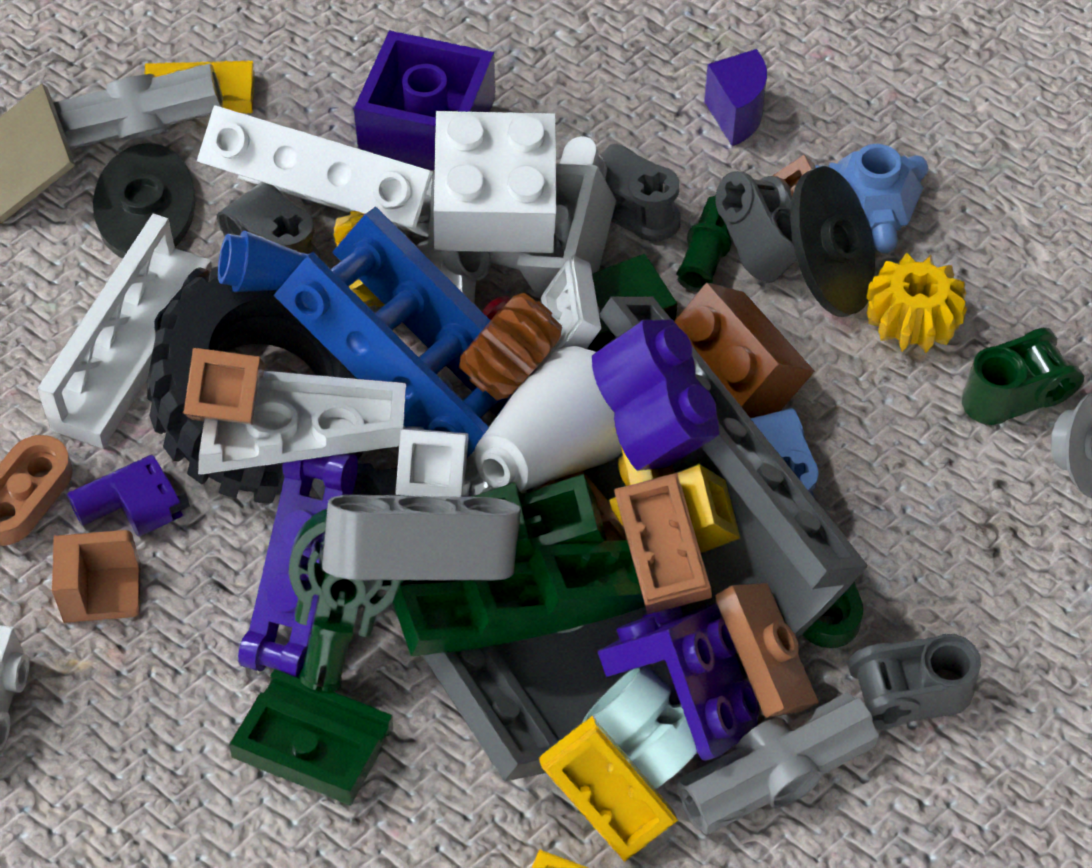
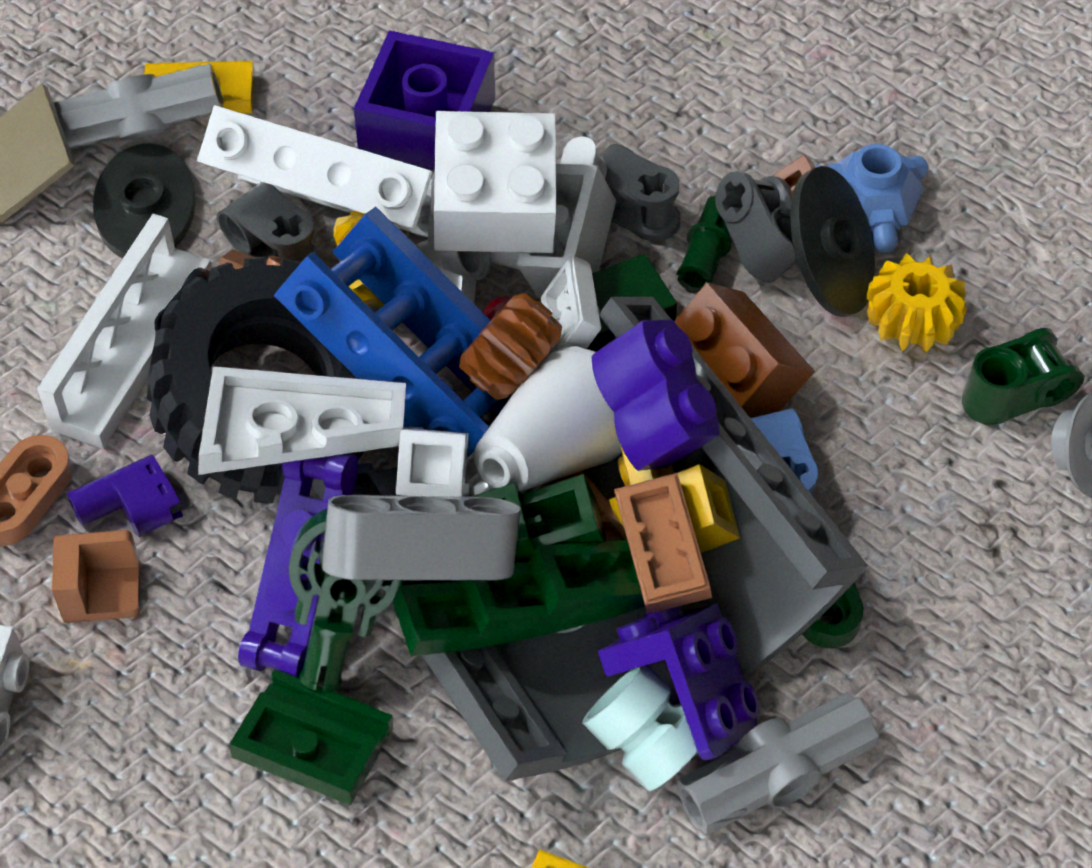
nougat panel [184,348,265,425] -> none
blue cone [218,230,309,292] -> none
yellow plate [538,715,678,862] -> none
dark purple brick [704,49,767,146] -> none
nougat plate [715,583,819,718] -> none
dark grey piece [847,634,981,729] -> none

